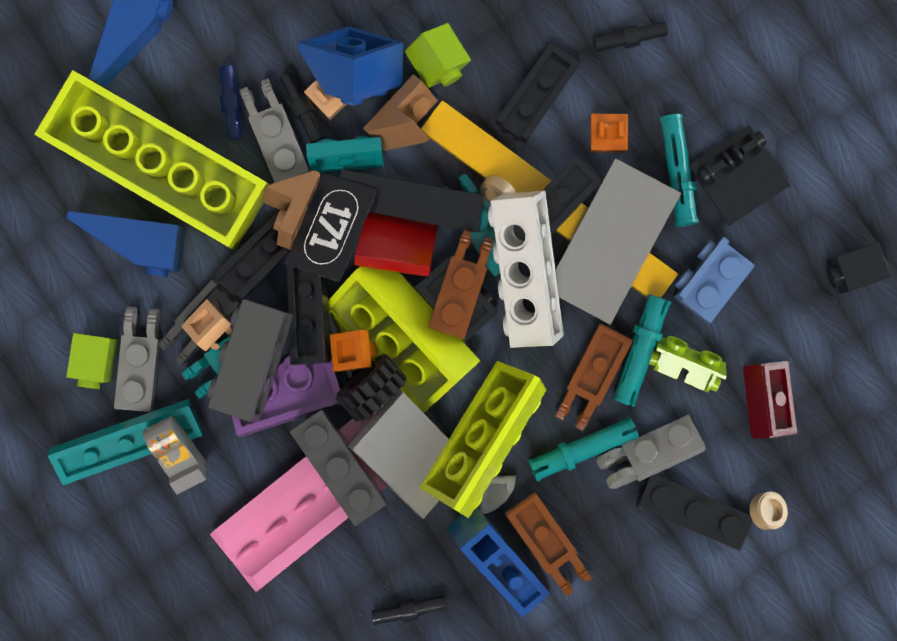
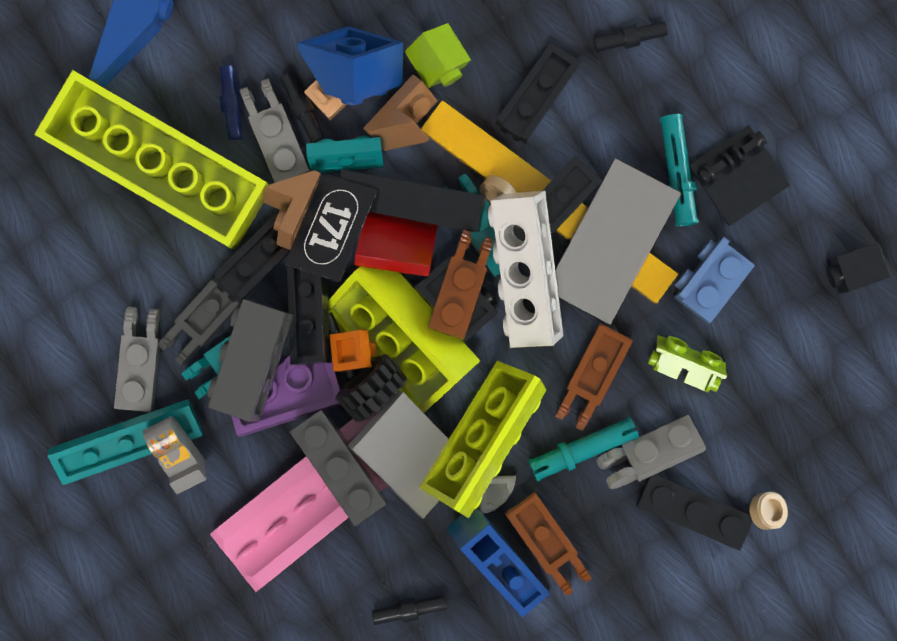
lime brick [66,333,119,389] -> none
blue slope [67,211,185,277] -> none
light nougat tile [181,299,233,351] -> none
orange tile [590,114,628,153] -> none
teal pin [612,294,671,407] -> none
dark red slope [743,361,797,439] -> none

